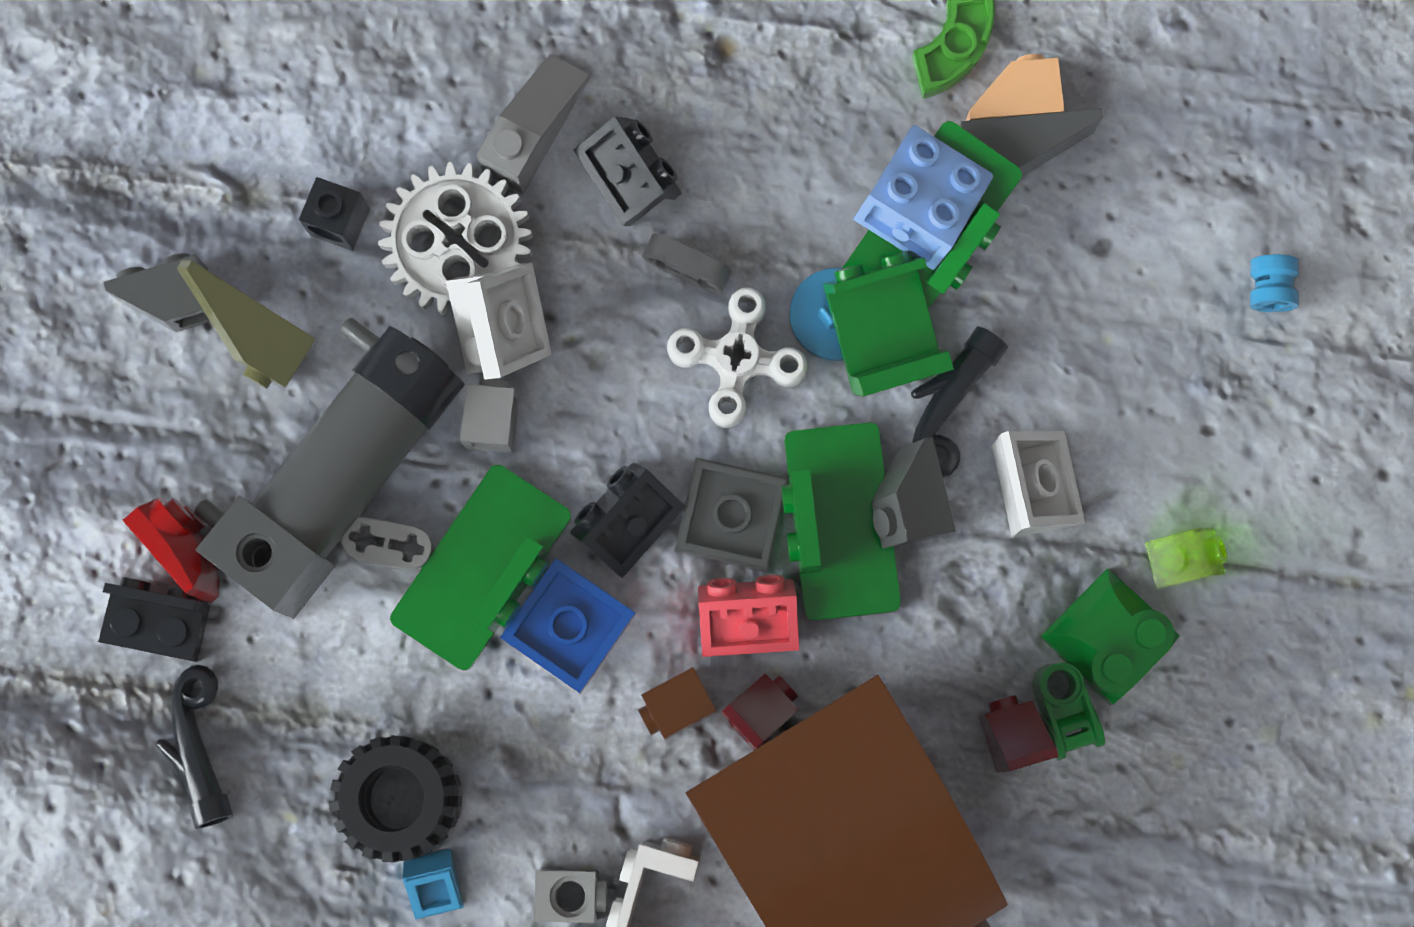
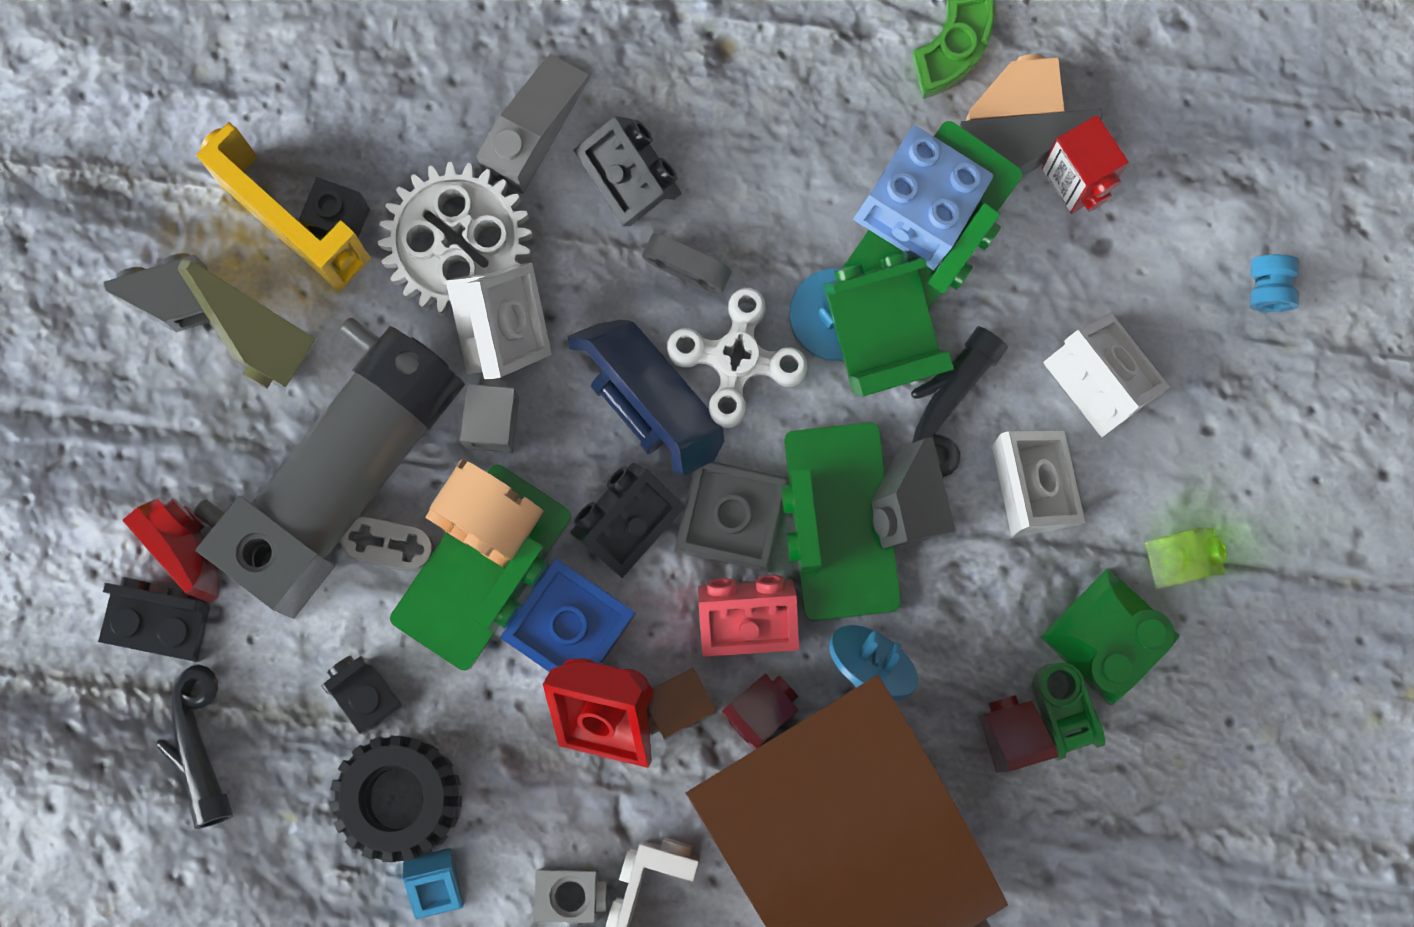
none -> yellow panel [196,122,371,293]
none -> black bracket [321,656,402,735]
none -> light nougat brick [425,459,544,568]
none -> red slope [543,658,653,768]
none -> dark blue piece [567,320,725,475]
none -> dark azure piece [829,625,918,701]
none -> red brick [1041,115,1129,214]
none -> white bracket [1043,313,1170,437]

